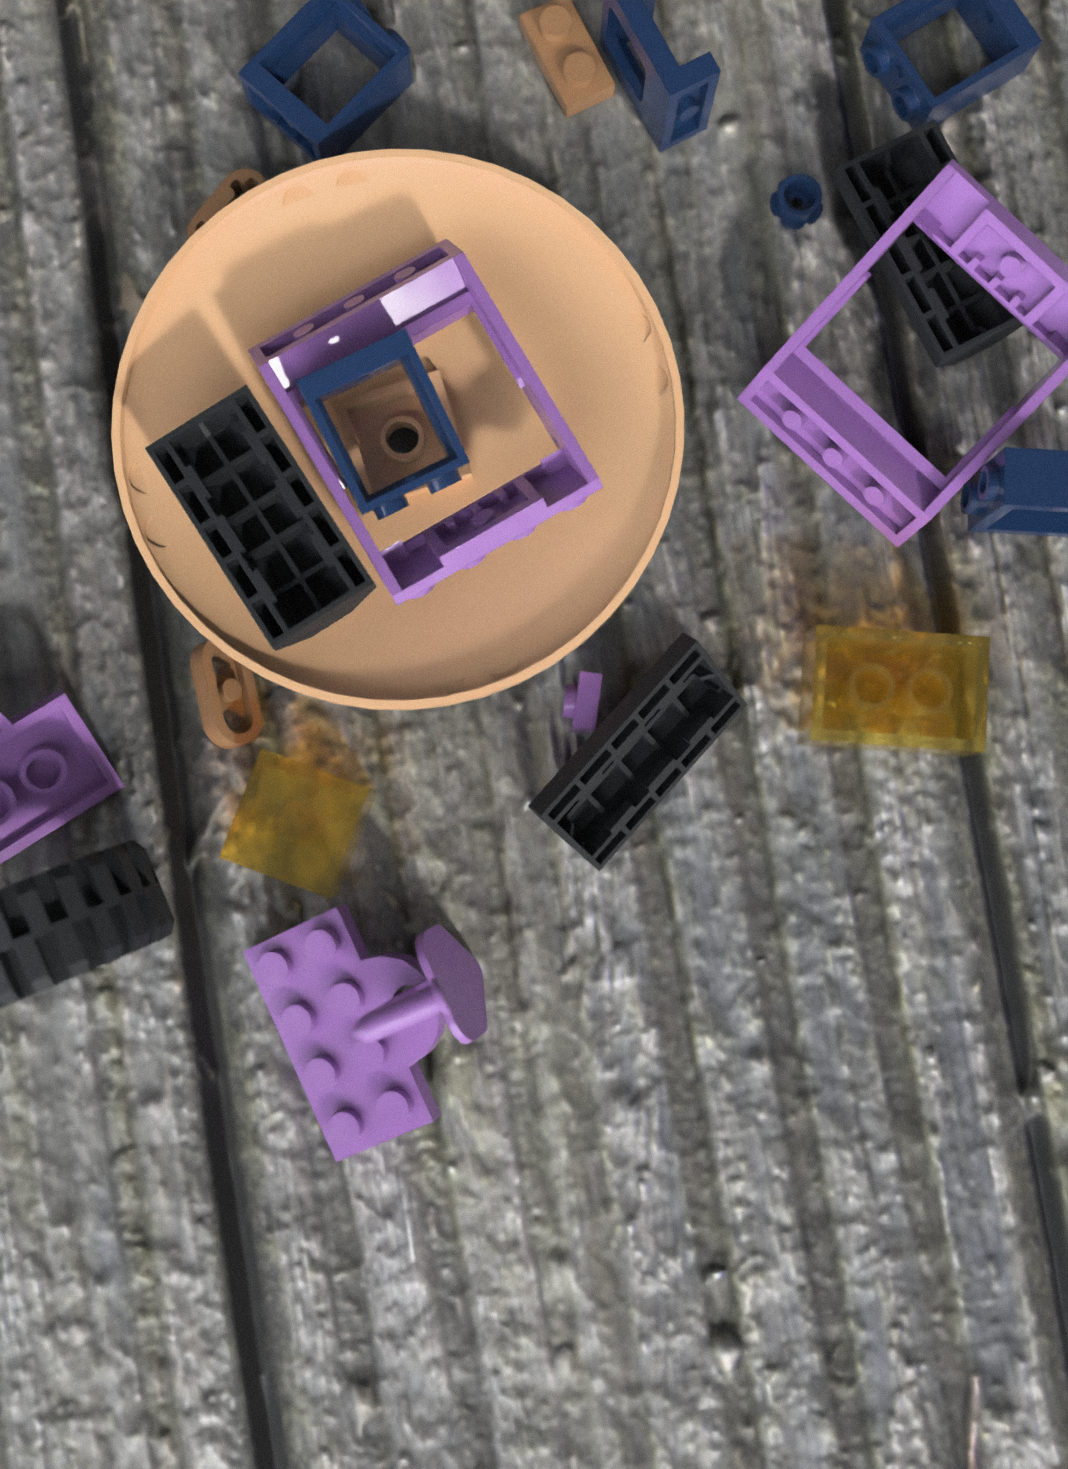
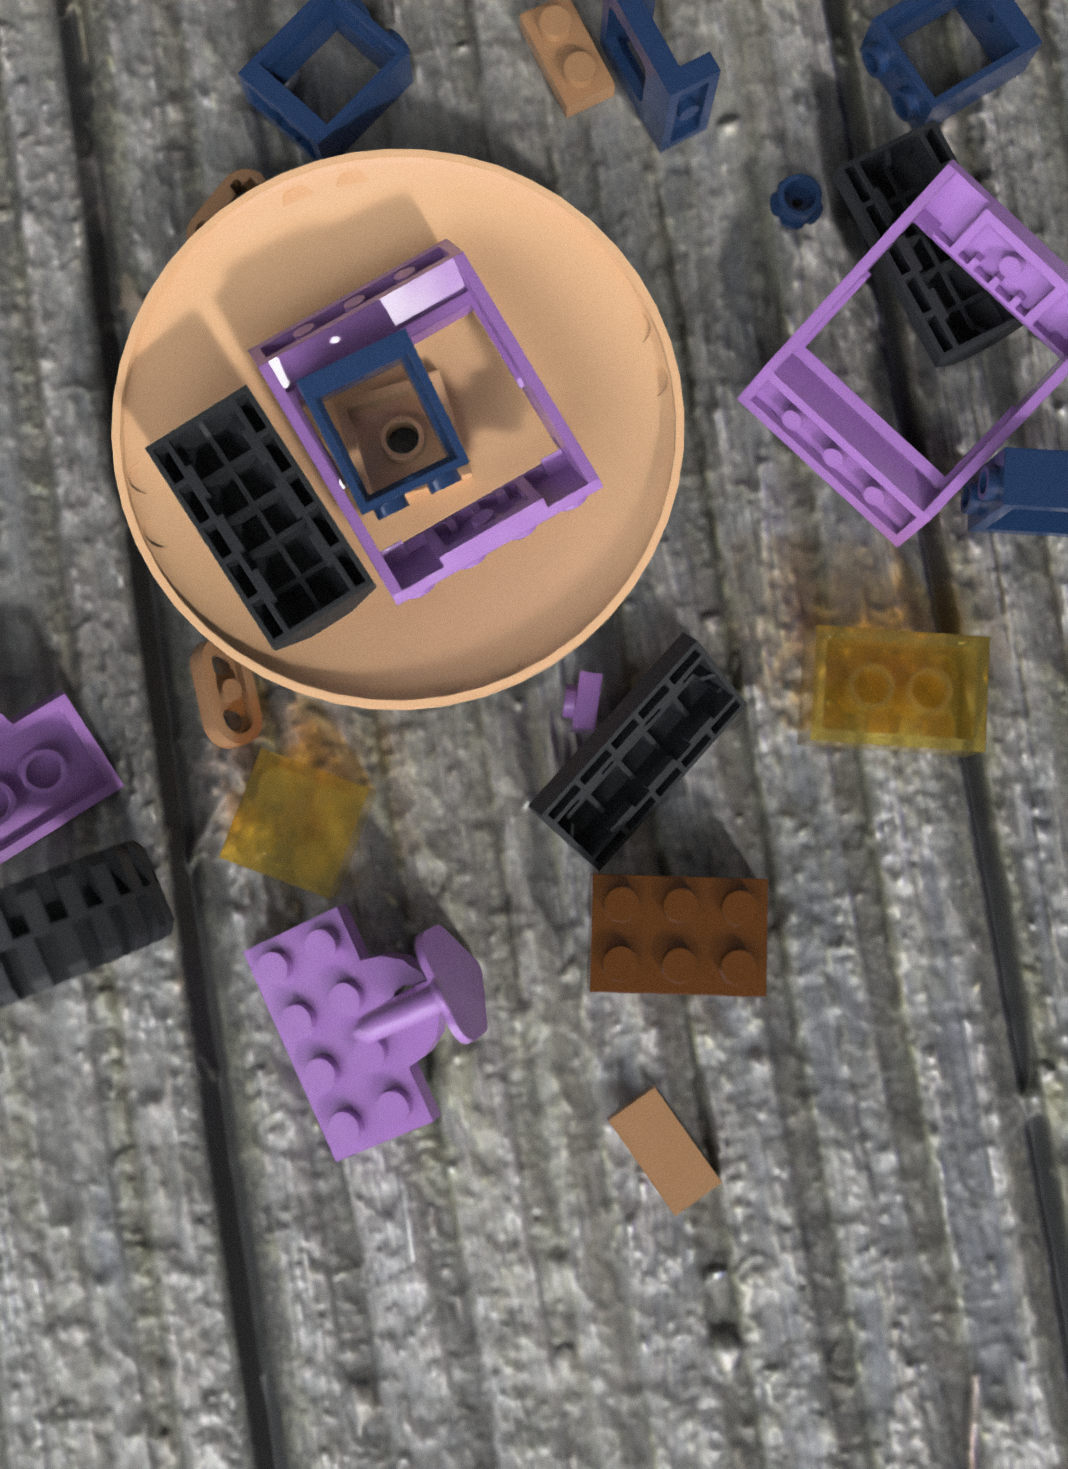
none -> reddish brown brick [587,873,768,997]
none -> medium nougat tile [607,1084,722,1216]

